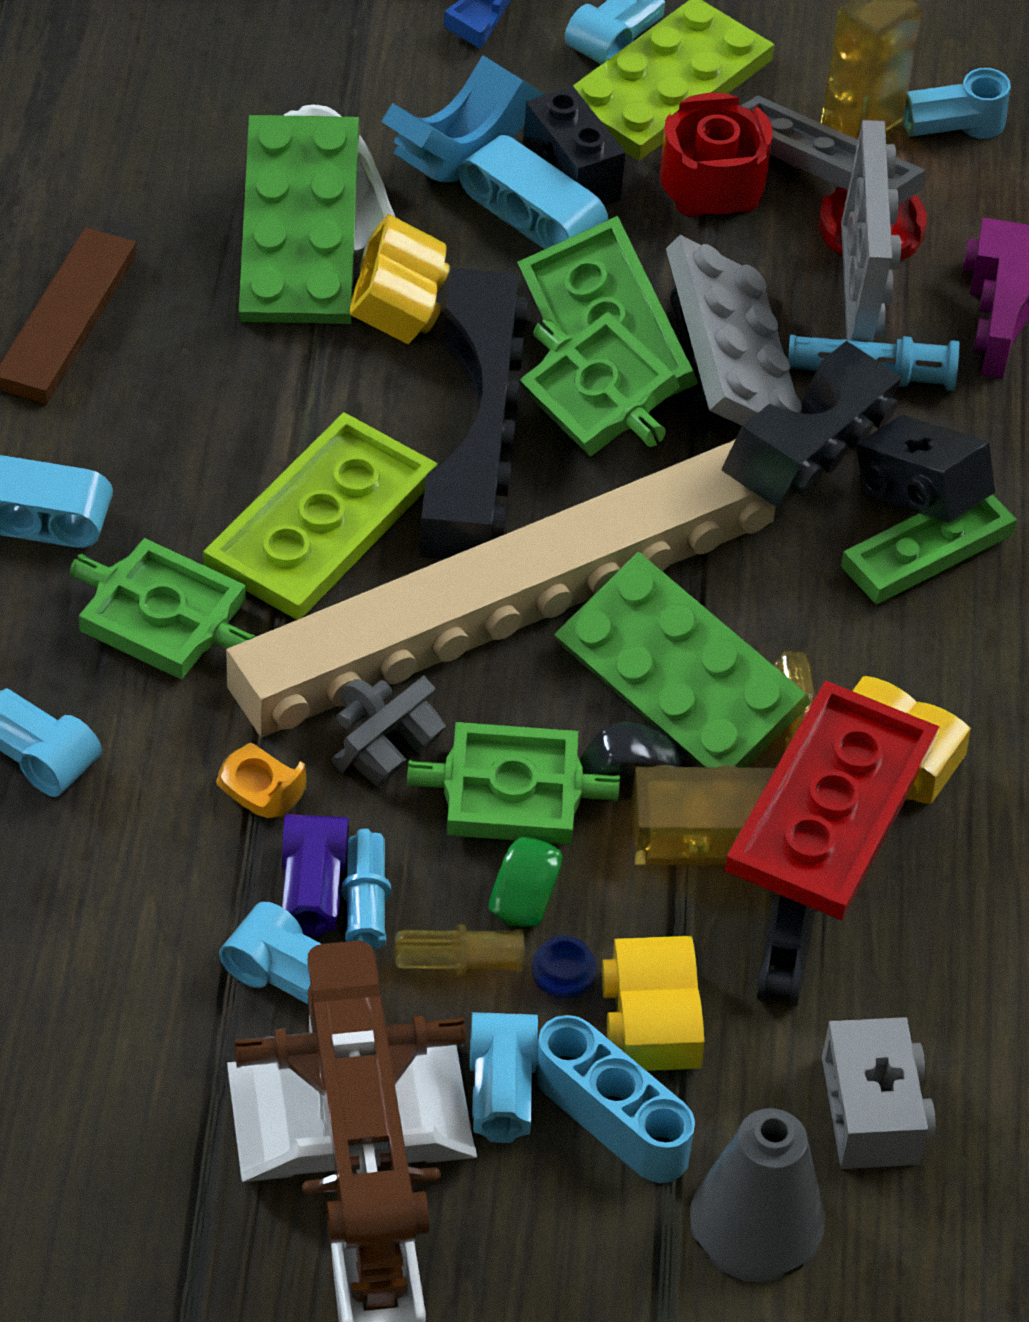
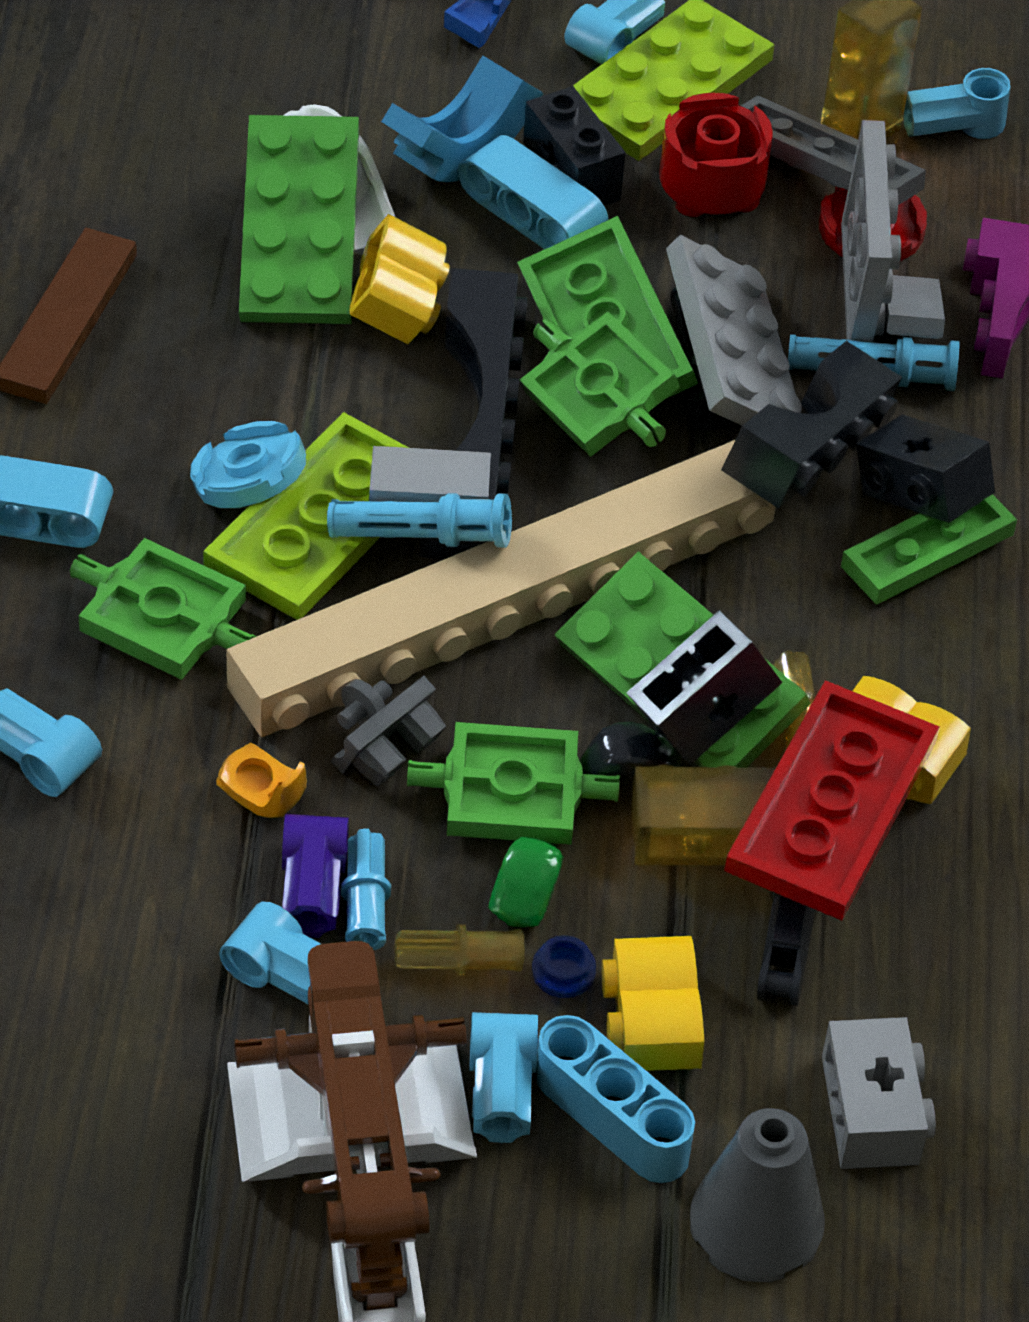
none -> medium azure tile [190,421,306,508]
none -> medium azure pin [327,493,512,548]
none -> light grey tile [369,446,491,502]
none -> black brick [626,610,783,765]
none -> light grey tile [885,275,945,339]

